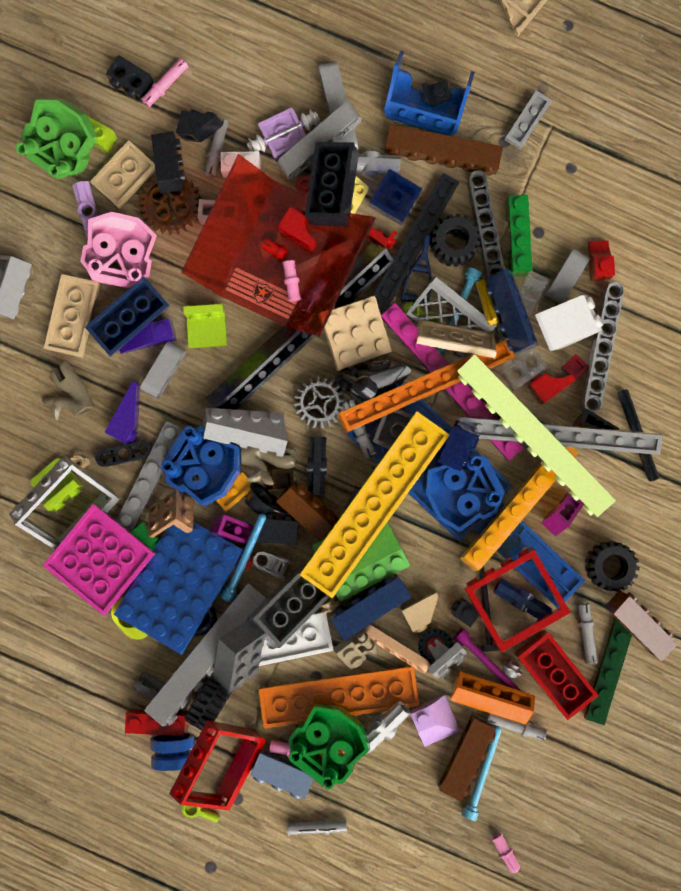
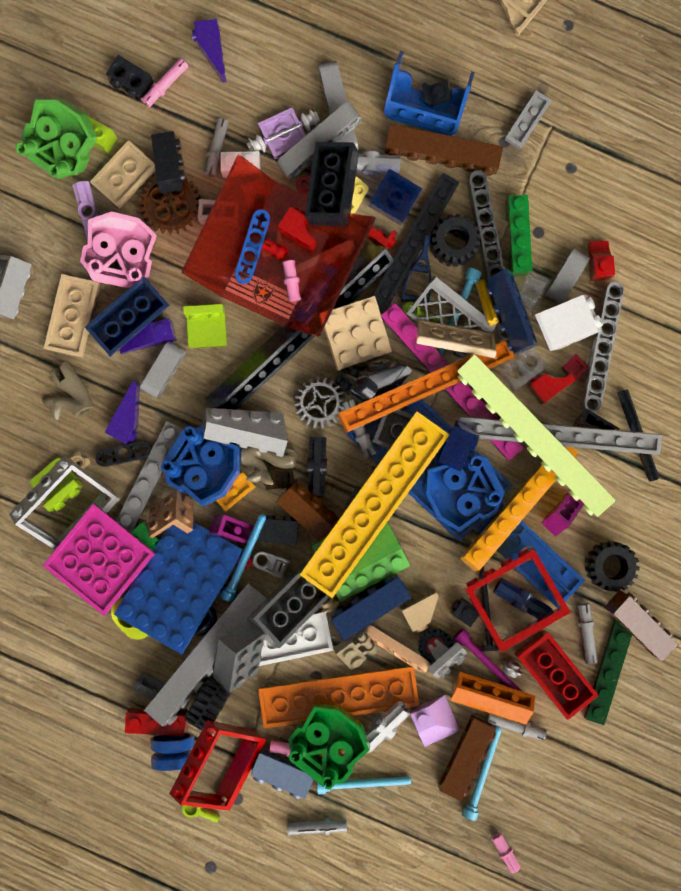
black slope [175,110,223,143] -> none
black piece [245,482,288,515] -> none
none -> dark purple slope [192,19,227,82]
none -> blue beam [235,209,270,284]
none -> medium azure piece [317,776,411,794]

